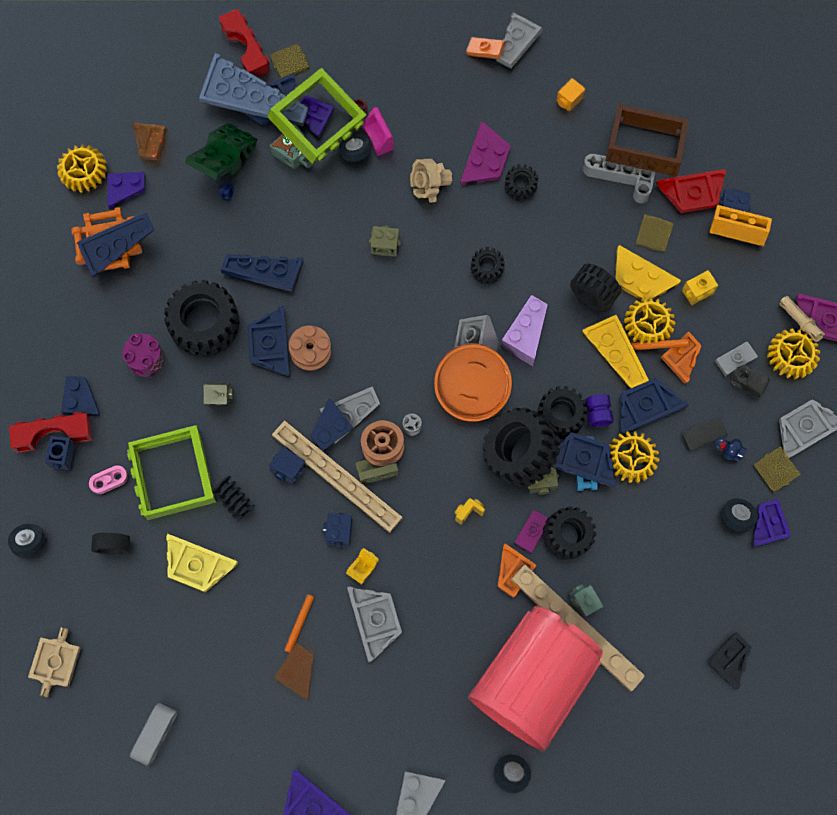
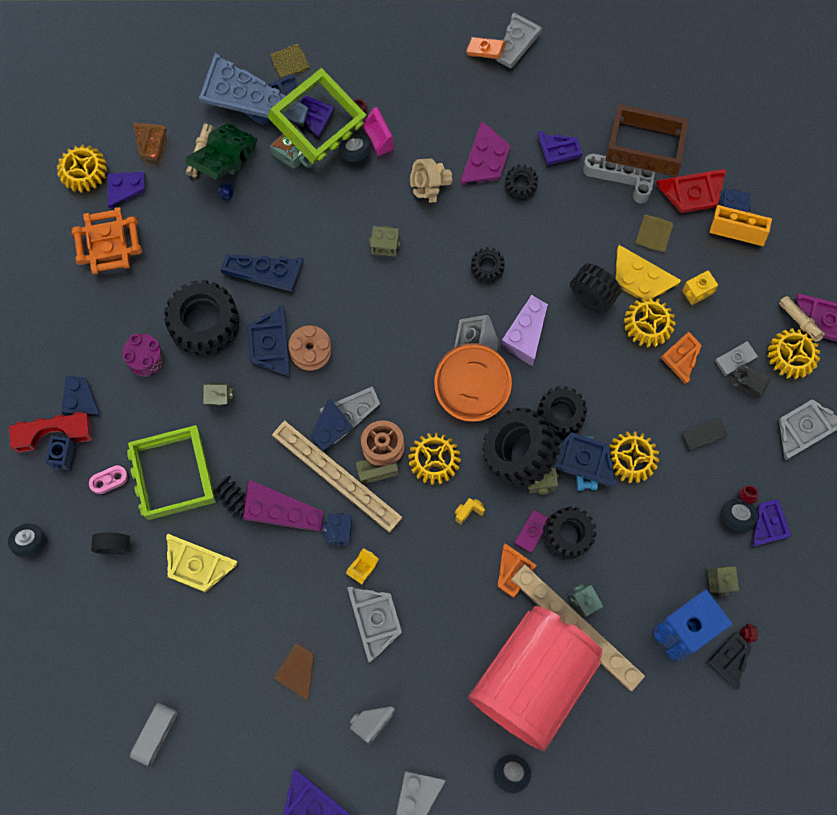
tan plate [28,628,81,697] -> none
dark blue wing [77,212,154,277] -> none
red arch [218,9,270,78] -> none
dark blue head [269,447,305,485] -> none
orange bar [284,594,315,653] -> none
light grey wheel [402,413,422,436] -> none
light orange brick [556,78,586,112] -> none
yellow wing [582,315,649,389] -> none
dark purple wheel [585,394,614,427] -> none
dark blue wing [620,378,689,435] -> none
orange bar [632,339,690,350] -> none
dark blue animal [715,437,747,462] -> none
clear yellow piece [754,446,801,493] -> none
none -> tan pin [186,124,214,177]
none -> magenta wing [242,480,323,532]
none -> light grey slope [350,707,395,745]
none -> yellow gear [408,432,461,485]
none -> dark purple wing [537,131,583,165]
none -> blue piece [652,590,732,662]
none -> olive head [707,566,739,596]
none -> dark red plate [739,485,759,504]
none -> dark red plate [740,623,758,643]

